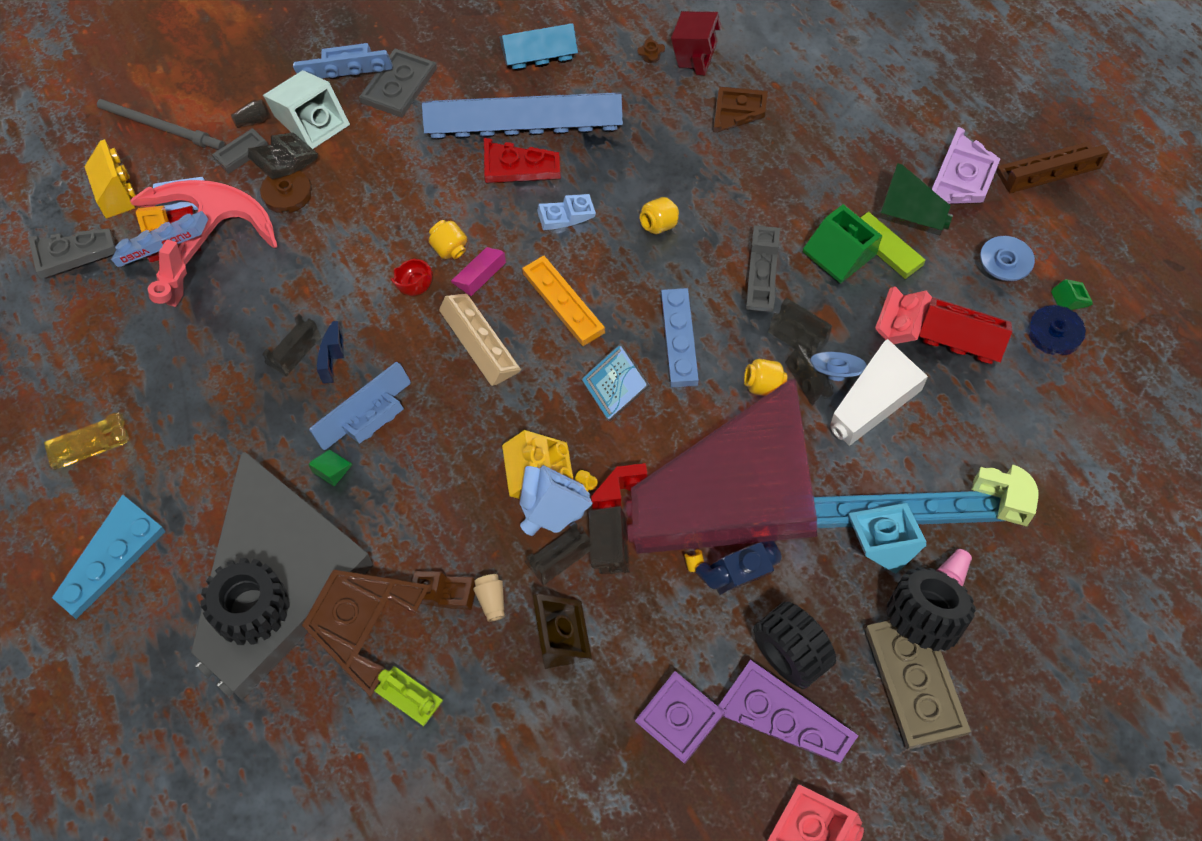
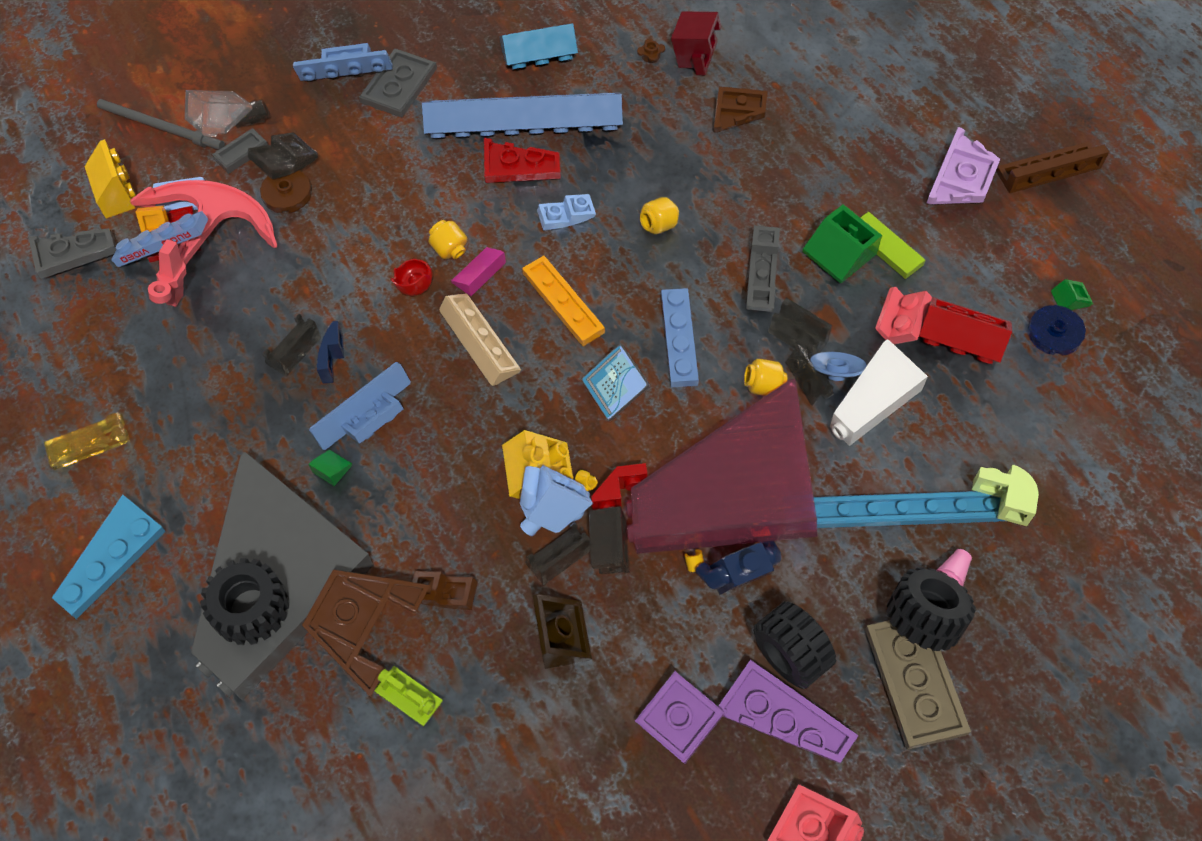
light aqua slope [263,70,350,150] -> none
tan cone [473,574,505,622] -> none
medium azure slope [849,503,926,574] -> none
dark green slope [880,163,953,236] -> none
medium blue dish [980,236,1035,281] -> none
none -> clear slope [185,90,252,137]

